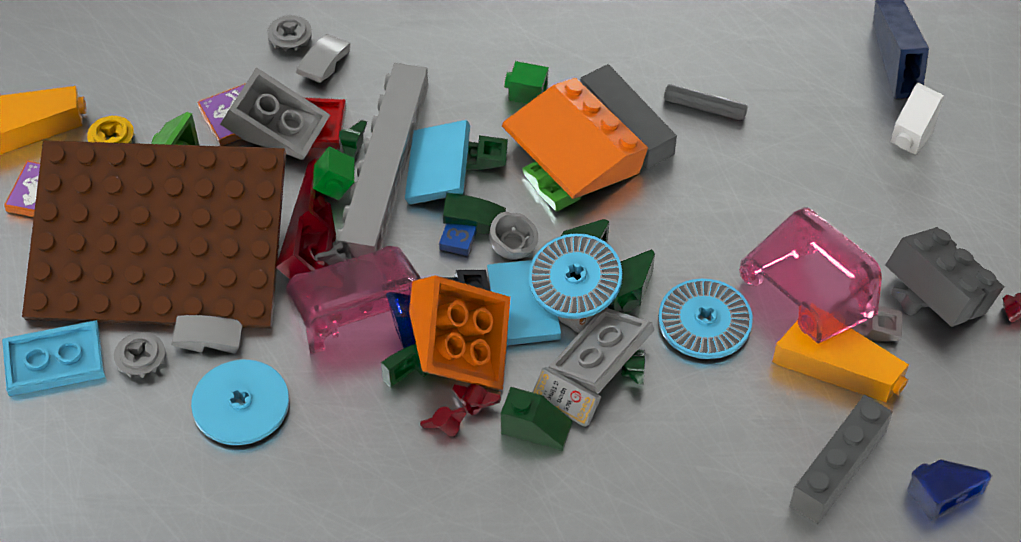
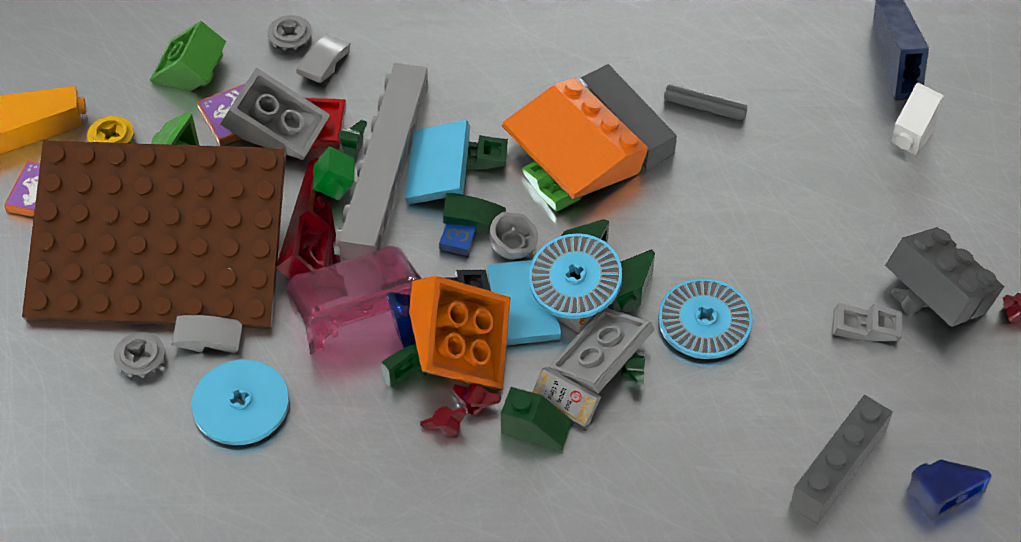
medium azure tile [2,320,105,396] -> none
dark grey piece [314,241,356,270] -> none
green brick [504,61,549,104] -> none
clear pink windscreen [739,207,882,343] -> none
light orange slope [772,304,909,403] -> none
none -> bright green slope [150,21,227,91]

